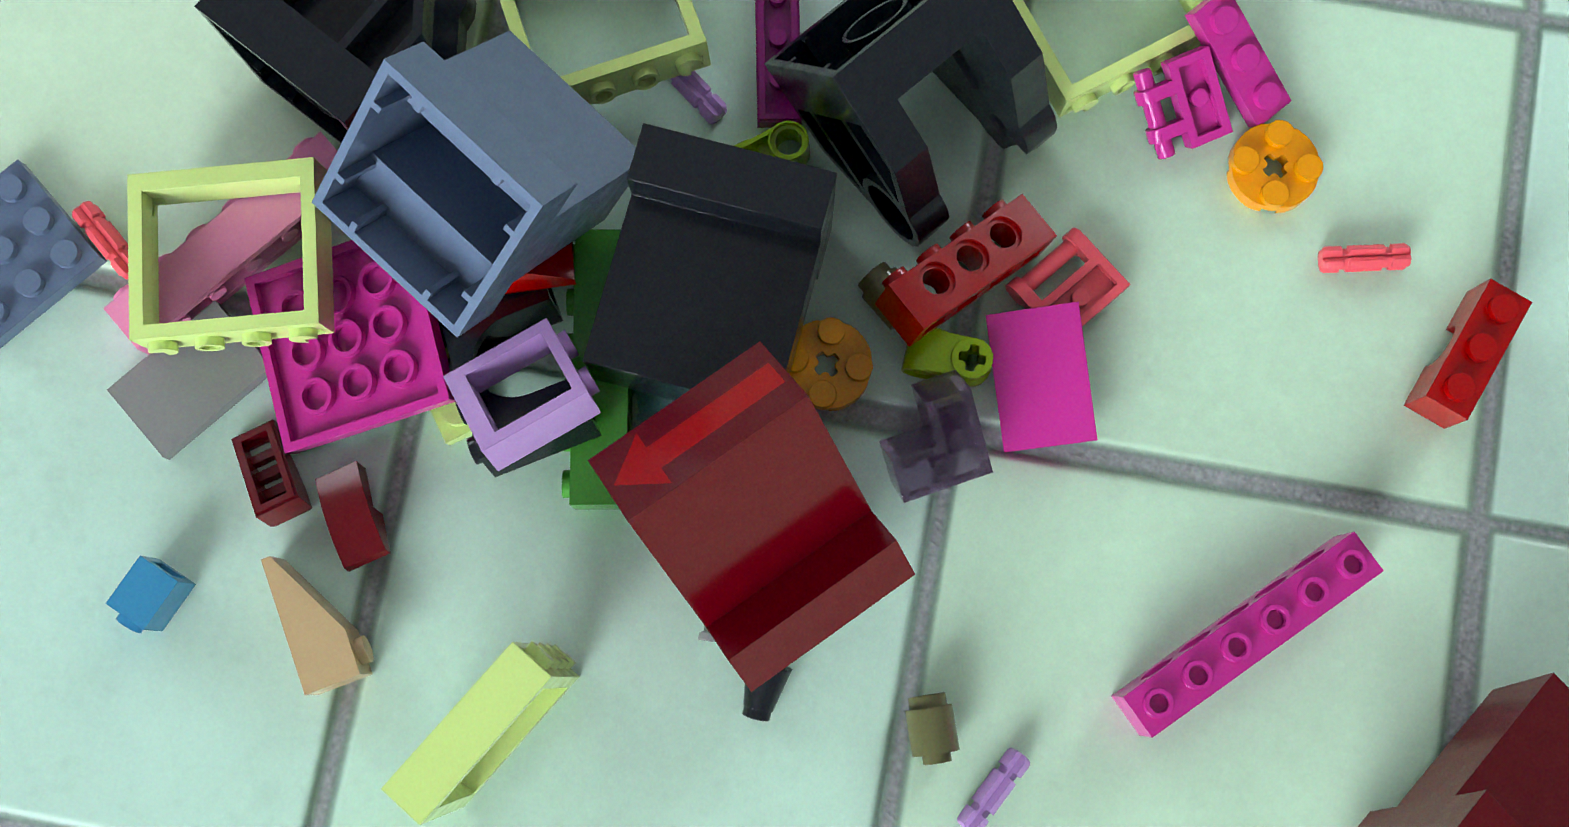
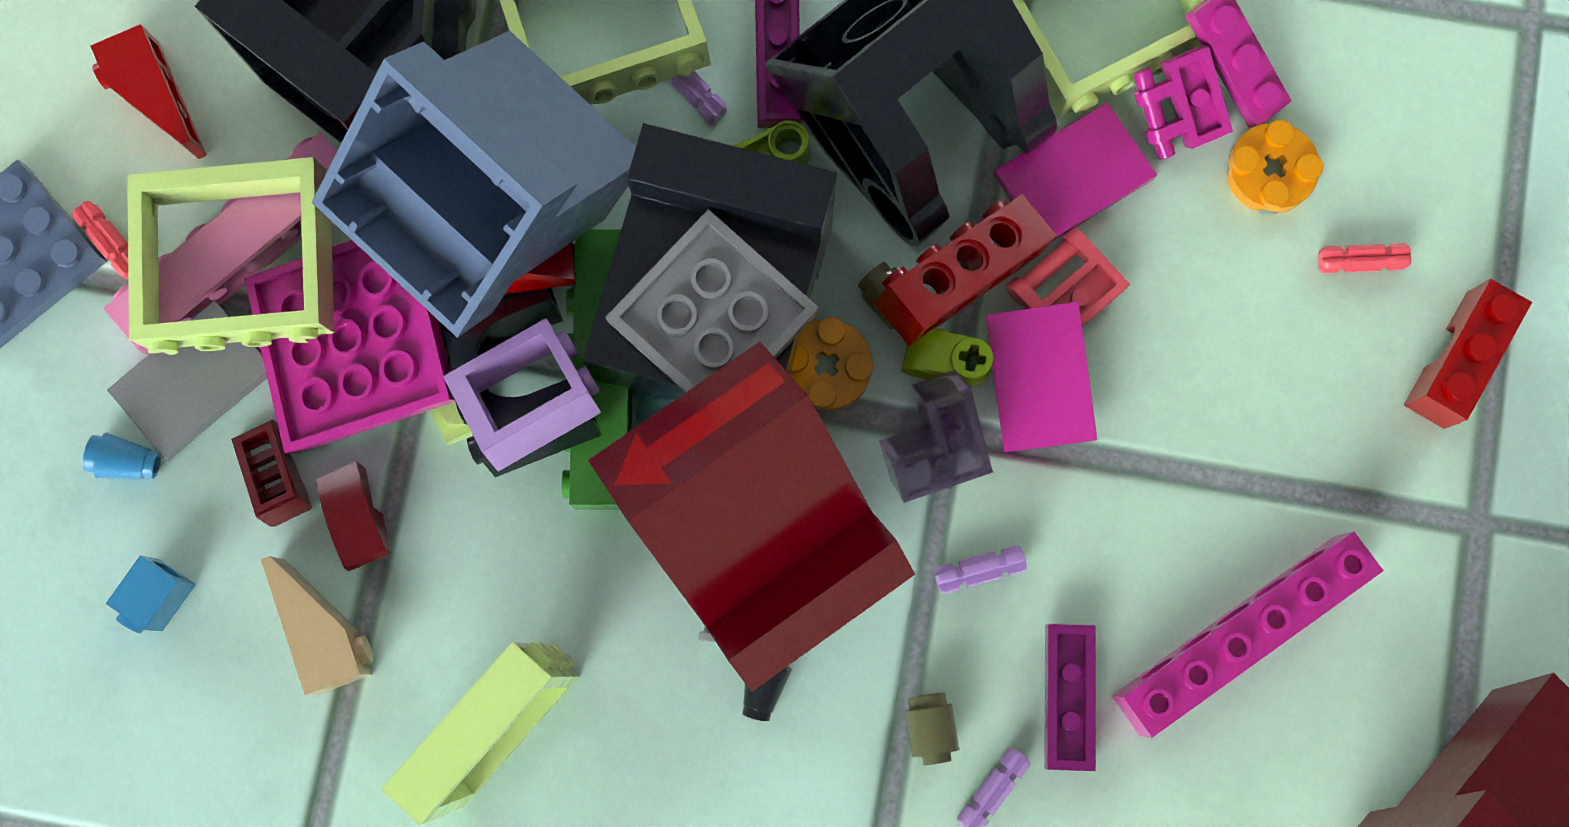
none -> dark azure cone [83,433,161,479]
none -> red slope [90,24,207,159]
none -> light grey plate [605,209,819,392]
none -> lavender axle [934,546,1027,594]
none -> dark pink tile [993,102,1157,242]
none -> magenta plate [1044,624,1096,771]

